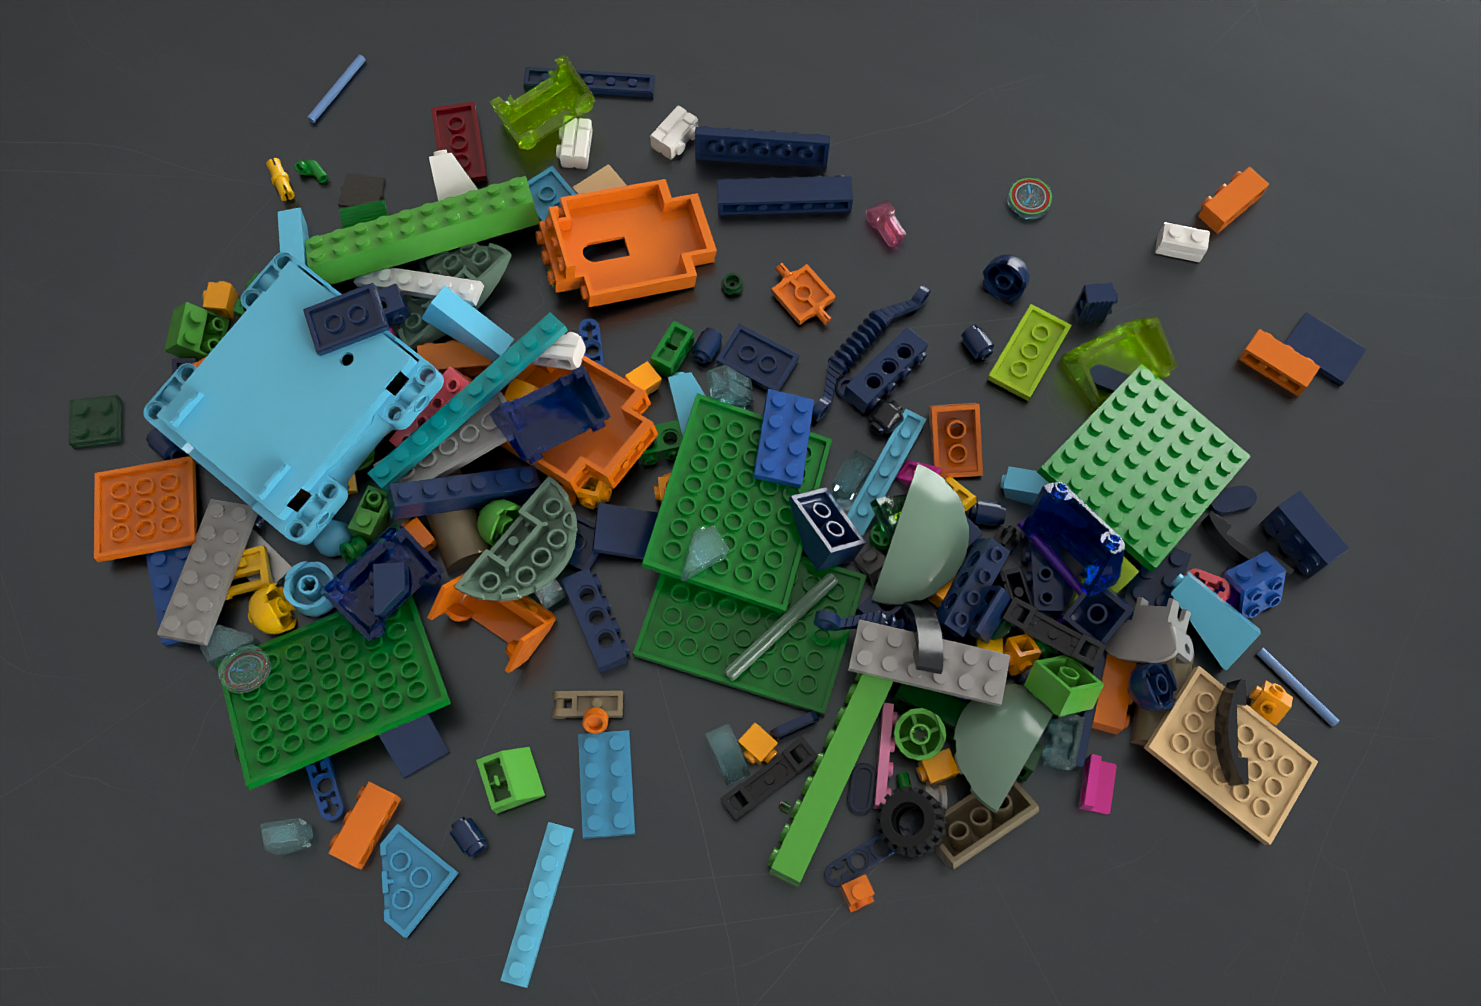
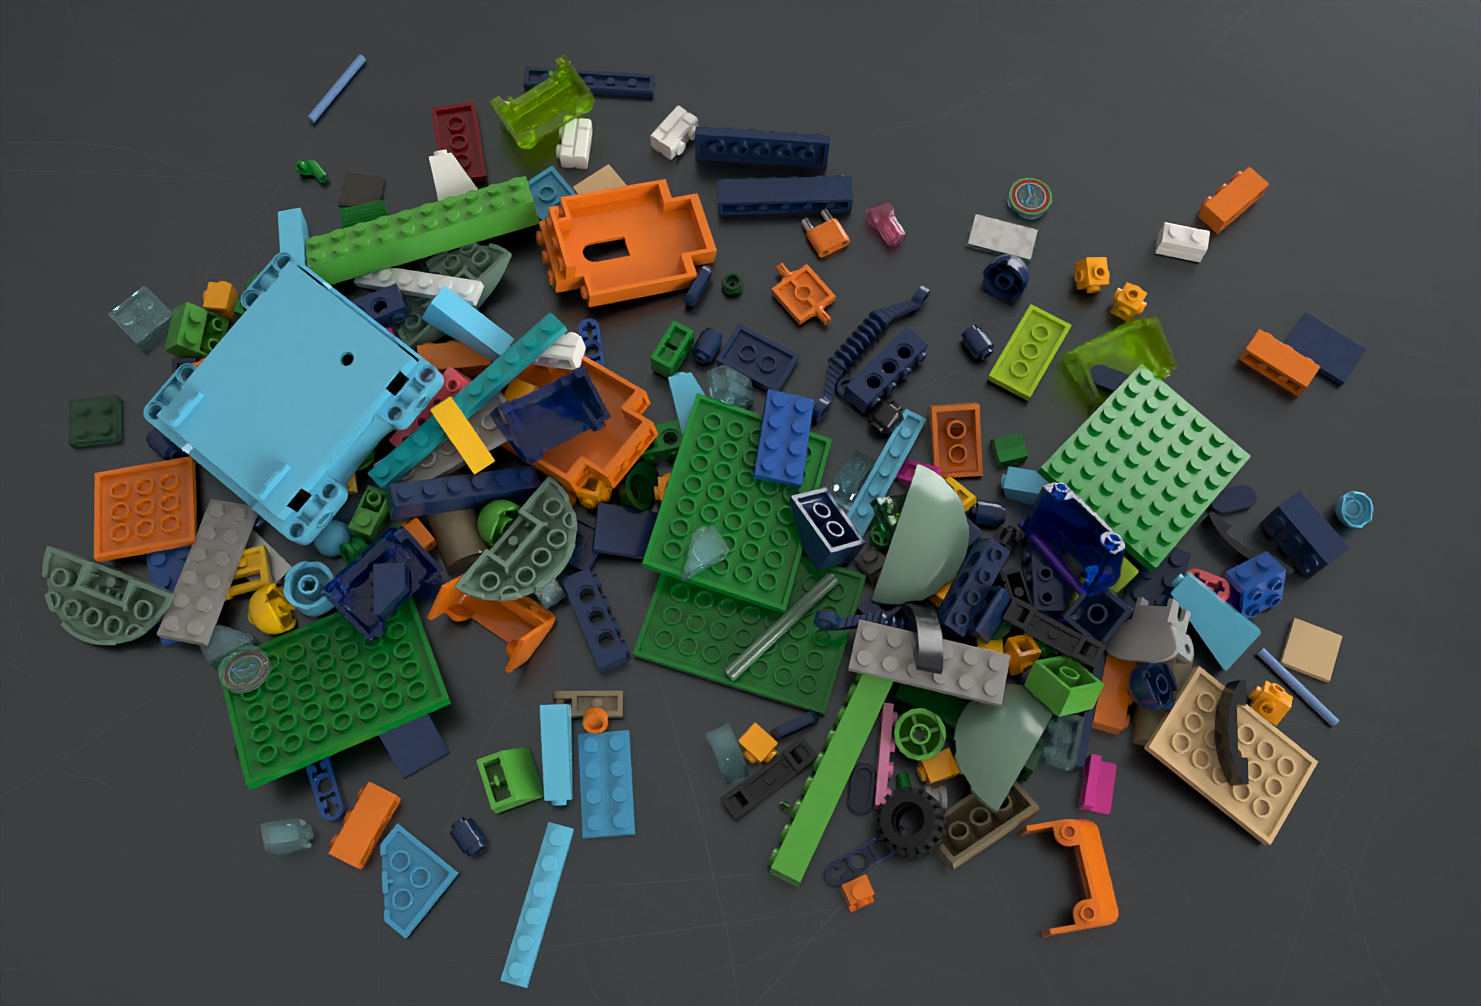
yellow pin [266,158,295,201] -> none
dark blue tile [303,283,390,356] -> none
light orange brick [624,361,662,395] -> none
dark blue brick [1074,282,1118,325] -> none
none -> sand green brick [42,546,175,645]
none -> clear light blue plate [108,285,172,348]
none -> yellow slope [430,396,495,475]
none -> medium azure slope [540,704,573,805]
none -> dark green piece [618,461,660,511]
none -> dark blue tile [684,265,713,307]
none -> orange piece [801,209,850,257]
none -> flat silver piece [966,213,1039,263]
none -> green piece [990,433,1029,468]
none -> orange windscreen [1018,819,1119,937]
none -> light orange brick [1074,257,1110,293]
none -> light orange brick [1110,282,1147,323]
none -> tan tile [1279,618,1342,683]
none -> medium azure hair [1335,491,1373,528]

